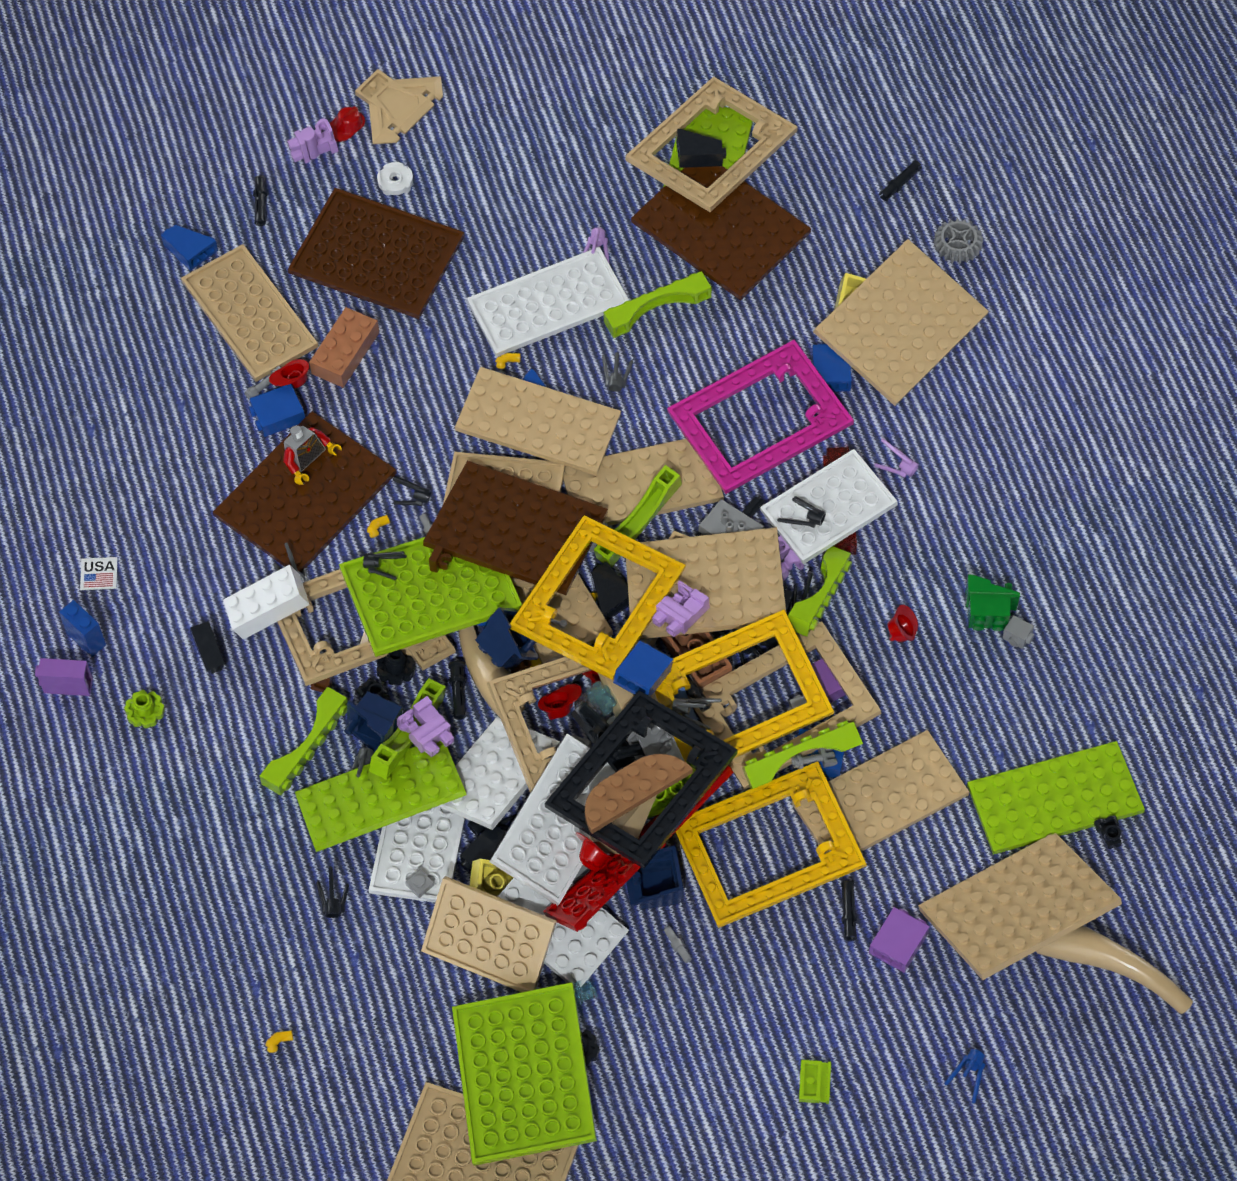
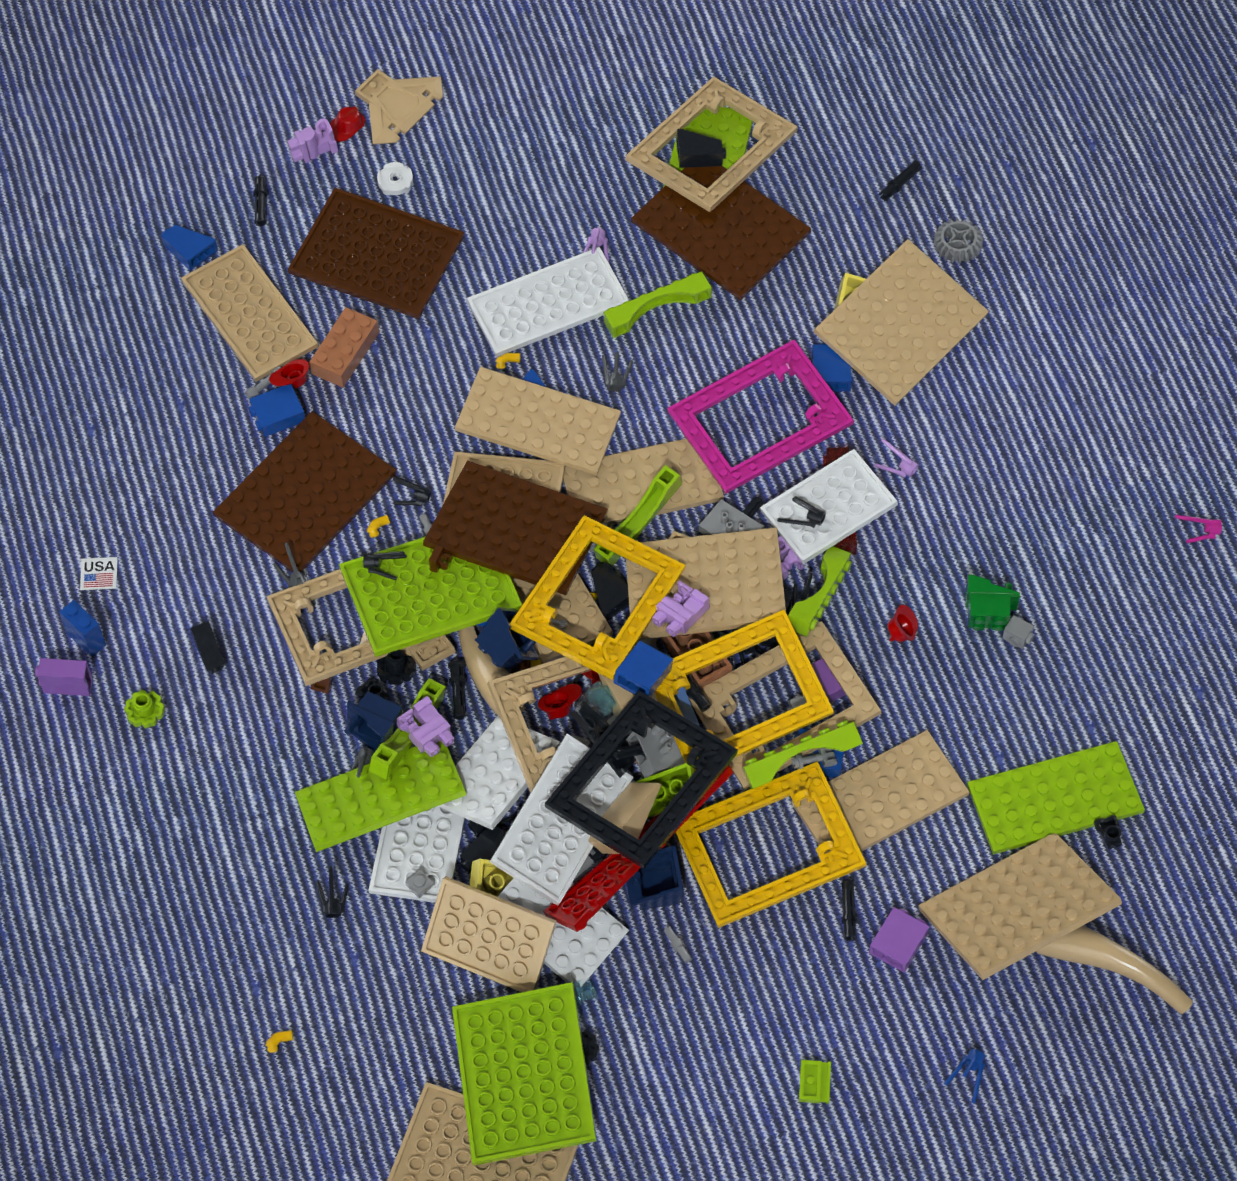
white brick [223,565,310,639] -> none
lime arch [260,686,348,796] -> none
torso [283,426,342,485] -> none
red piece [575,832,614,871] -> none
medium nougat plate [585,754,693,834] -> none
dark grey plant [672,698,722,730] -> none
none -> dark pink plant [1175,515,1222,543]

